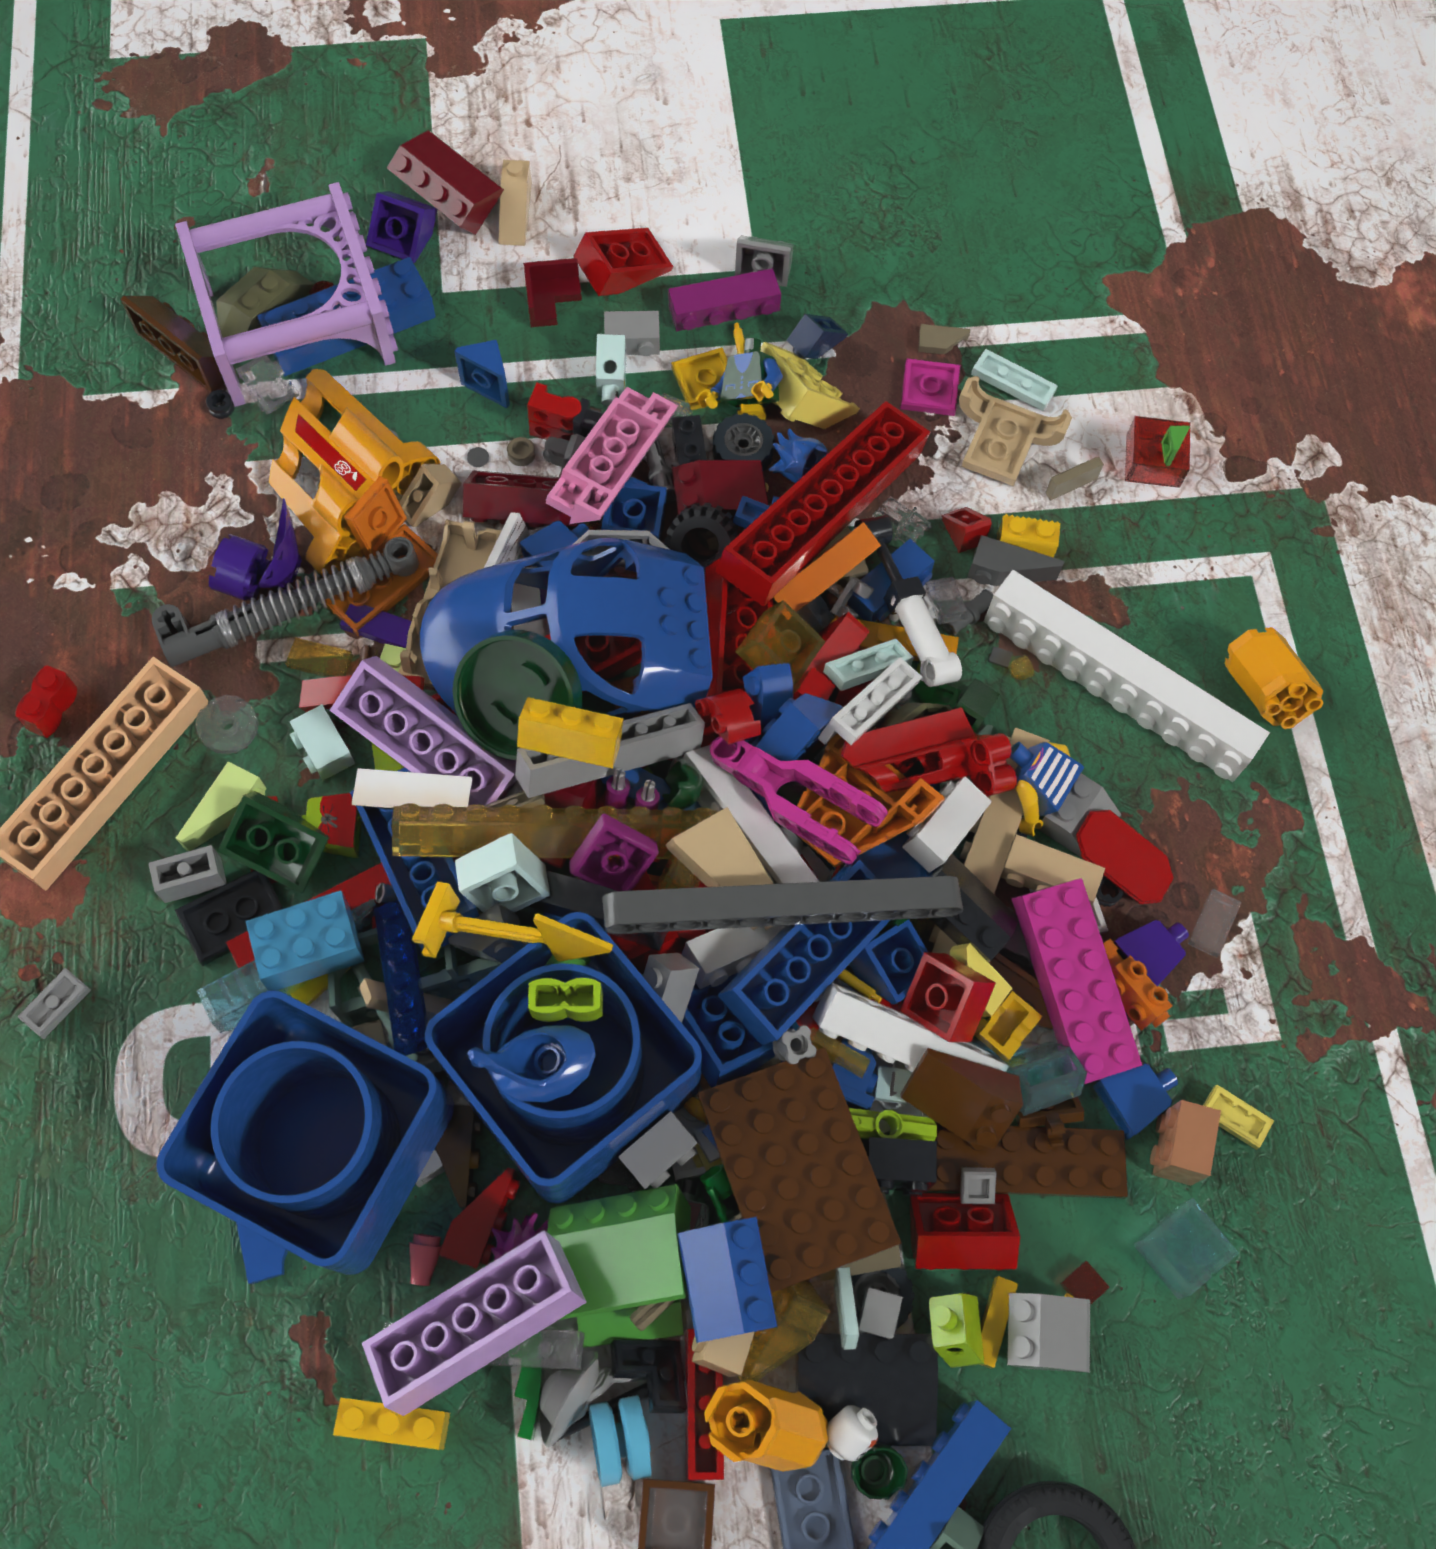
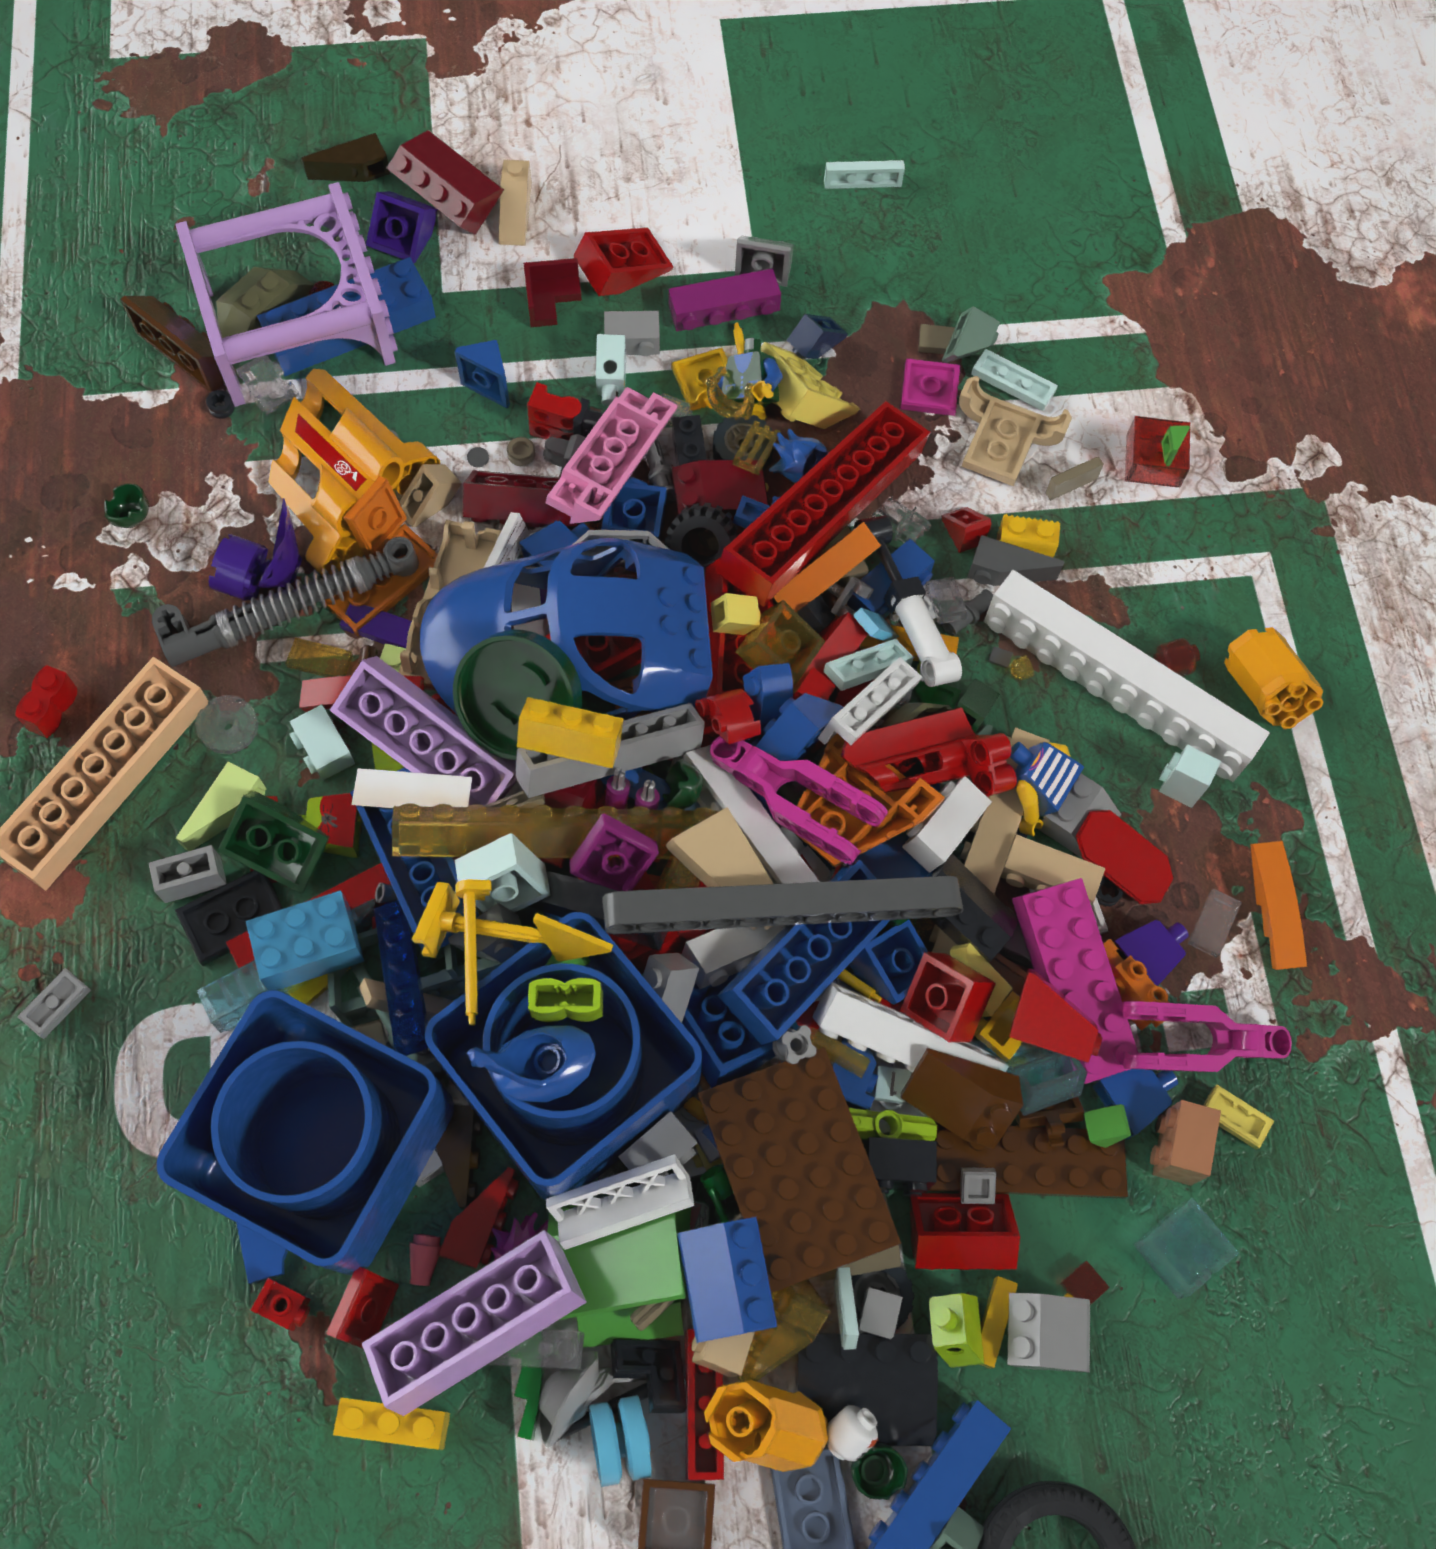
none -> dark green hair [104,483,149,528]
none -> red brick [250,1278,311,1331]
none -> dark brown slope [301,133,391,182]
none -> red tile [326,1267,399,1348]
none -> yellow piece [456,879,492,1026]
none -> white fence [546,1154,694,1250]
none -> clear yellow helmet [706,367,754,420]
none -> light yellow brick [710,593,761,635]
none -> clear yellow tile [732,420,781,475]
none -> light aqua plate [824,160,905,189]
none -> medium azure tile [854,608,899,642]
none -> sand green slope [942,306,1000,363]
none -> red slope [1009,968,1103,1063]
none -> bright green slope [1084,1104,1131,1148]
none -> dark pink piece [1123,1001,1292,1072]
none -> clear red head [1153,638,1200,677]
none -> light aqua brick [1159,744,1221,808]
none -> orange slope [1250,841,1307,970]

